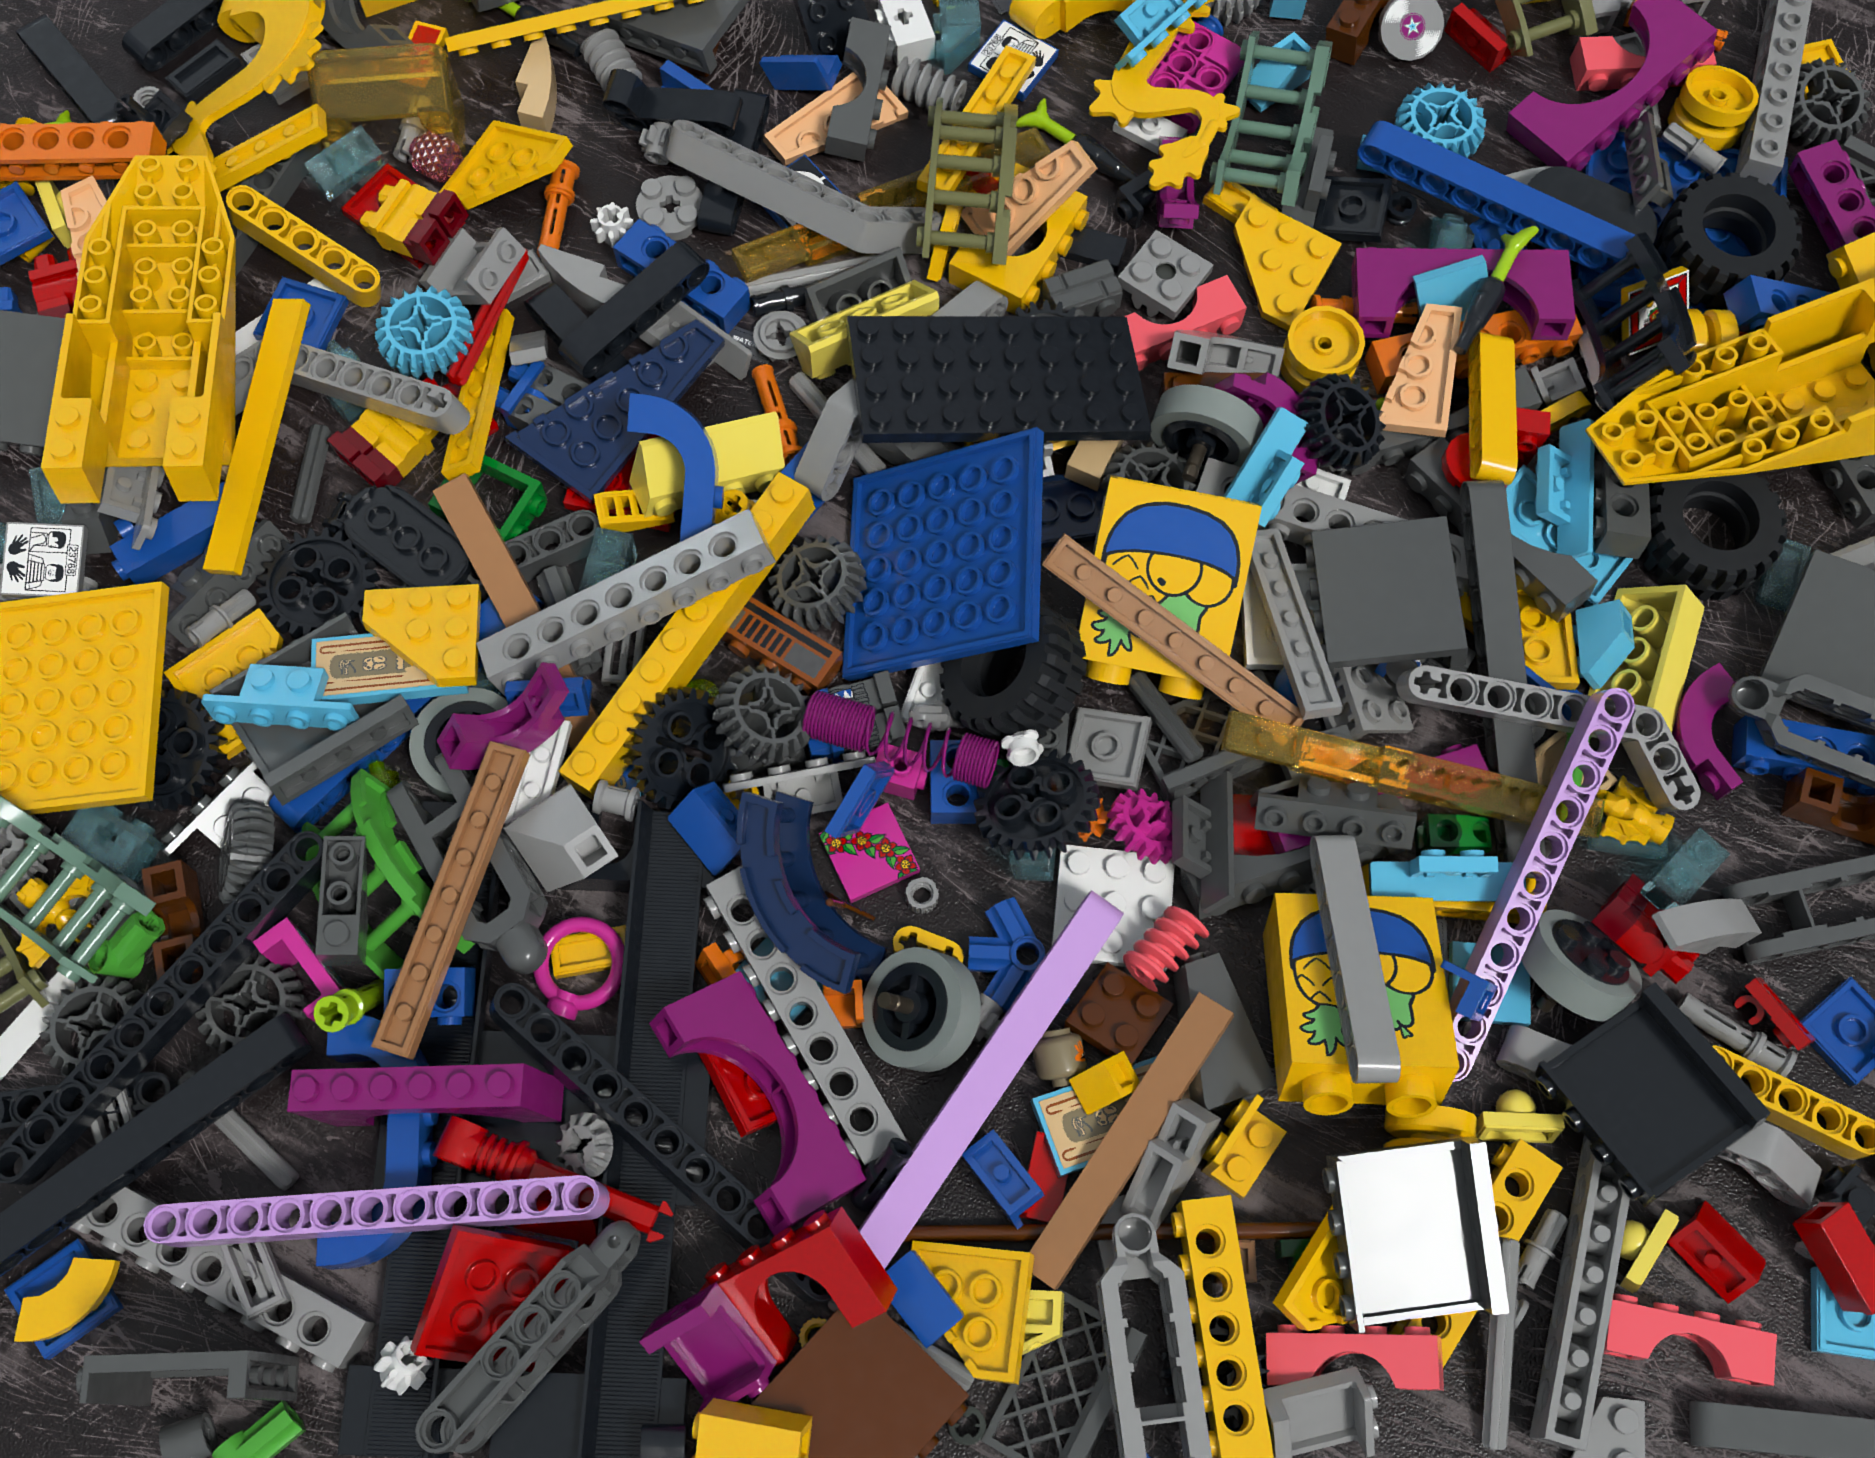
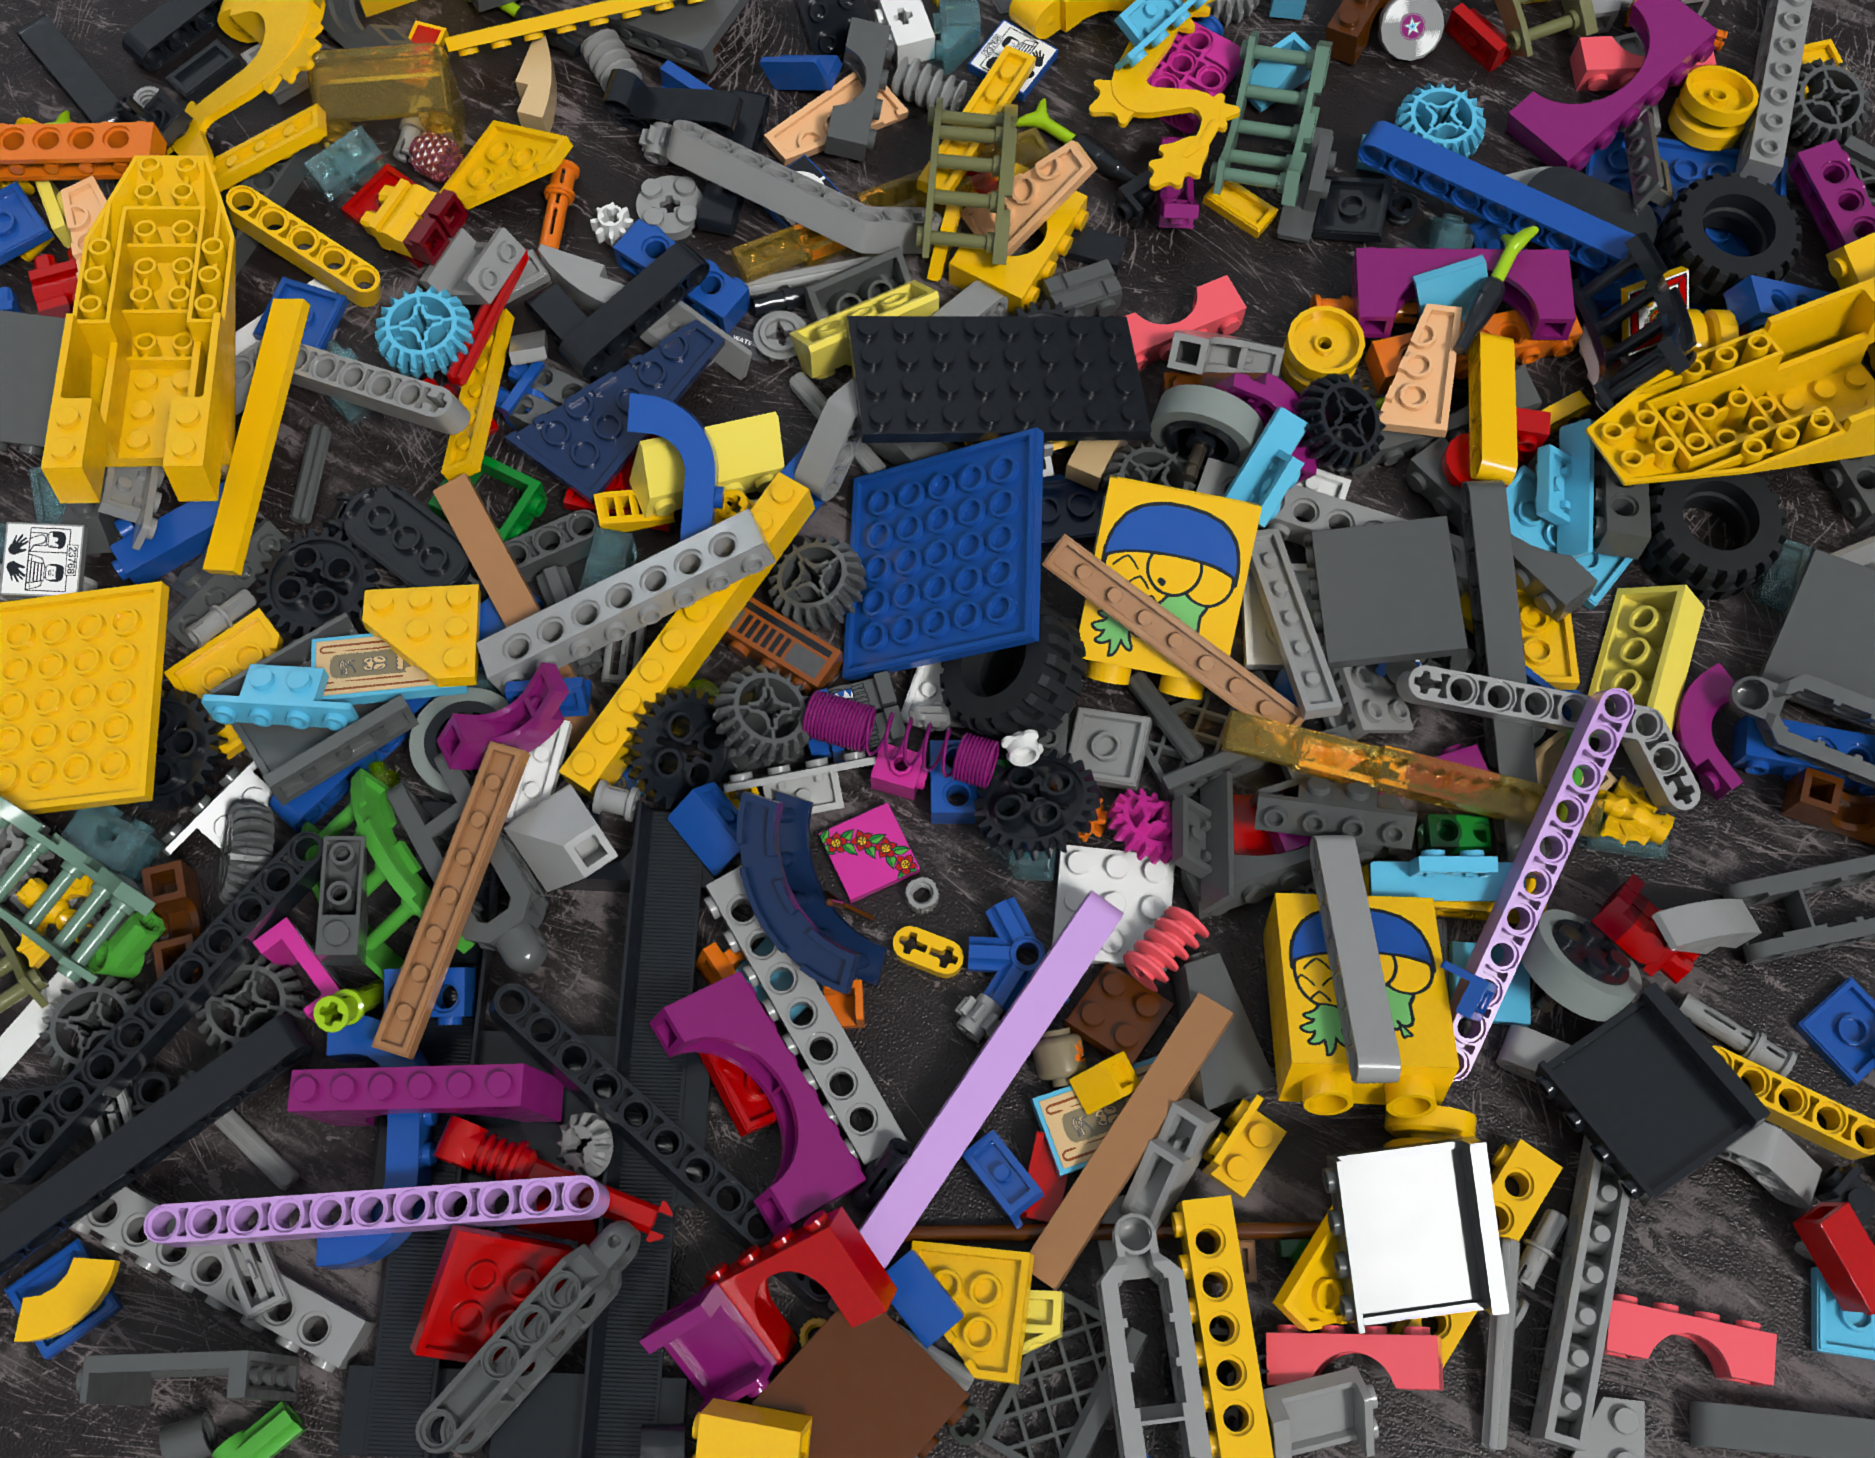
hips [327,408,439,488] -> none
white gear [374,1336,433,1396] -> none
dark pink piece [534,916,624,1021] -> none
yellow tile [551,925,626,979] -> none
orange pin [751,364,803,467] -> none
blue tile [825,761,895,839] -> none
wheel [862,947,981,1072] -> none
white plate [1113,117,1188,154] -> none
light grey piece [1118,230,1214,320] -> none
yellow plate [1233,198,1342,331] -> none
light yellow tile [1476,1089,1565,1143] -> none
light grey bracket [1530,357,1588,407] -> none
medium azure slope [1573,599,1635,690] -> none
light yellow tile [1620,1209,1679,1293] -> none
clear light blue brick [1640,828,1730,910] -> none
light grey axle [1661,122,1727,175] -> none
red panel [1667,1201,1766,1304] -> none
red plate [1734,977,1816,1051] -> none

